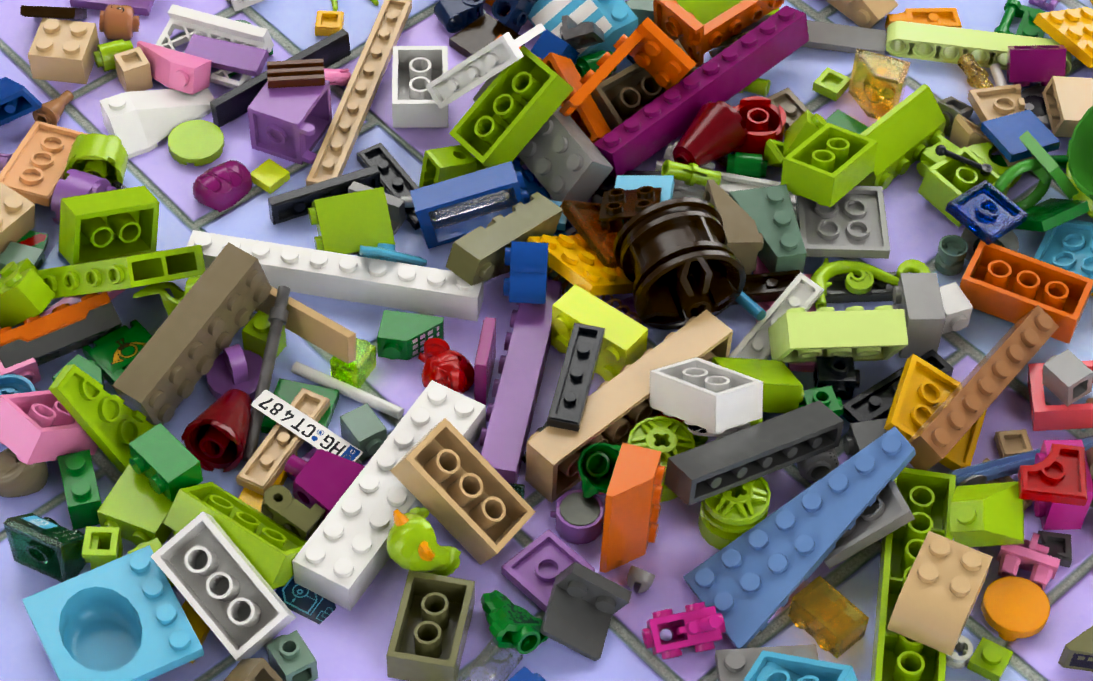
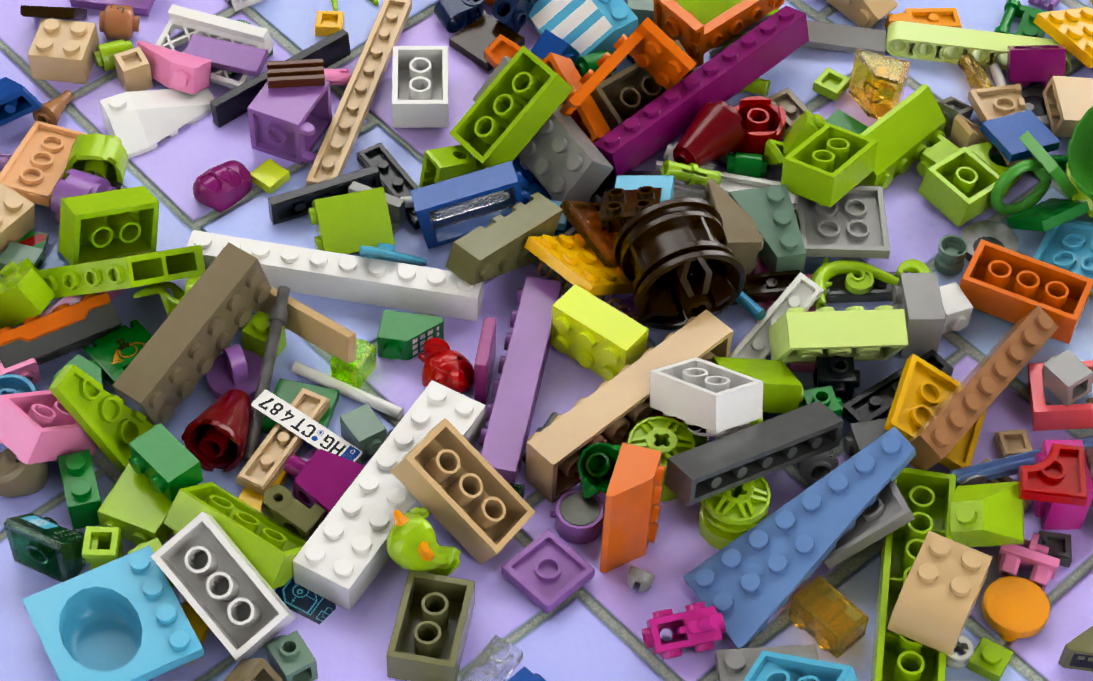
lime tile [168,120,225,166] -> none
white fence [425,23,546,110] -> none
green rock [480,590,548,654] -> none
blue brick [503,241,549,304] -> none
dark grey bracket [540,562,632,661] -> none
tile [547,323,605,432] -> none
flat silver bracket [560,15,605,50] -> none
black hinge [935,145,993,176] -> none
clear blue tile [945,180,1029,245] -> none

